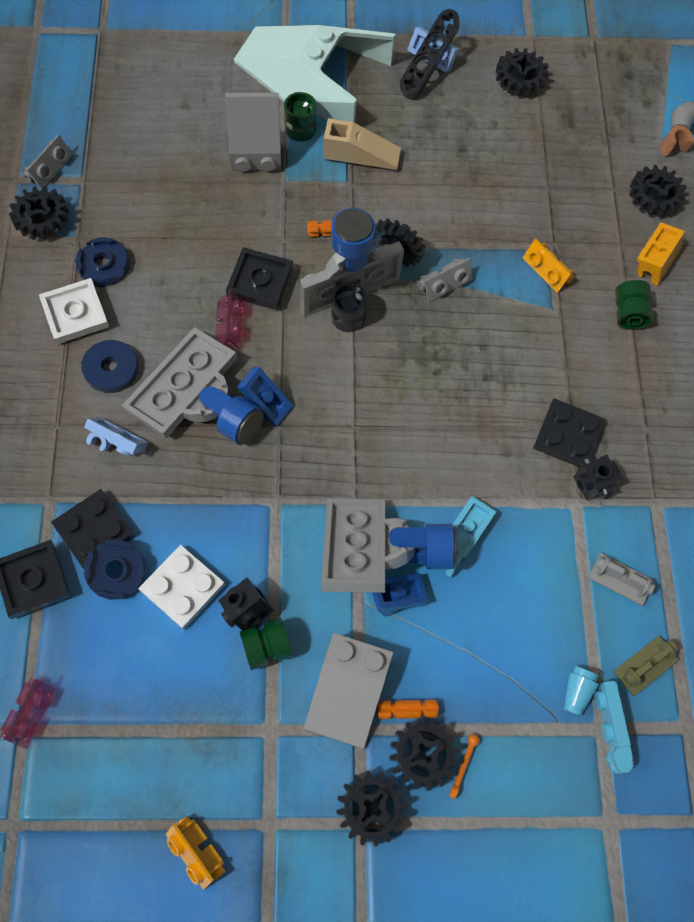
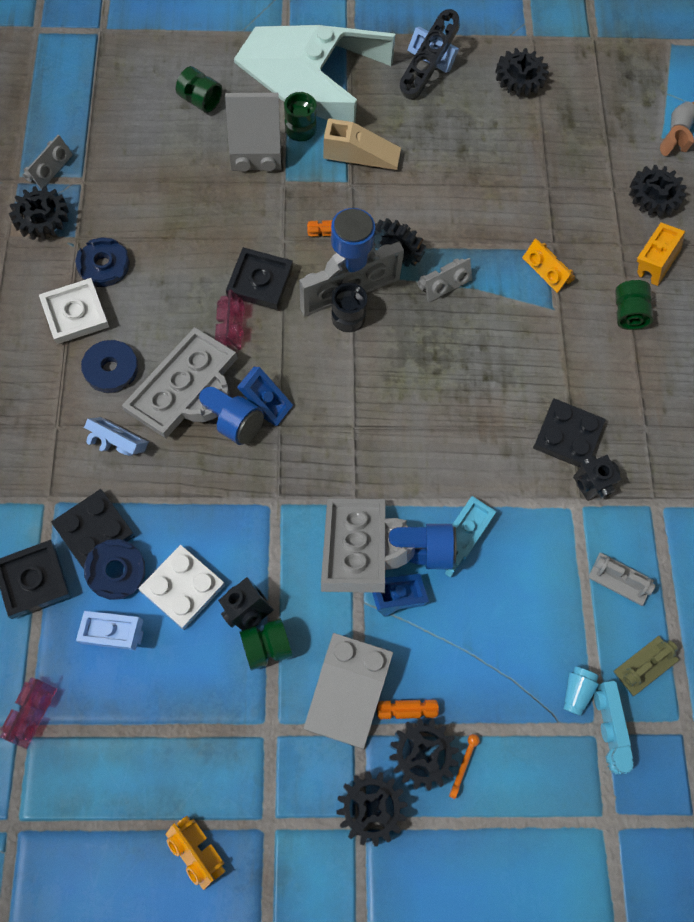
none -> light blue plate [76,611,144,650]
none -> dark green wheel [175,66,223,113]

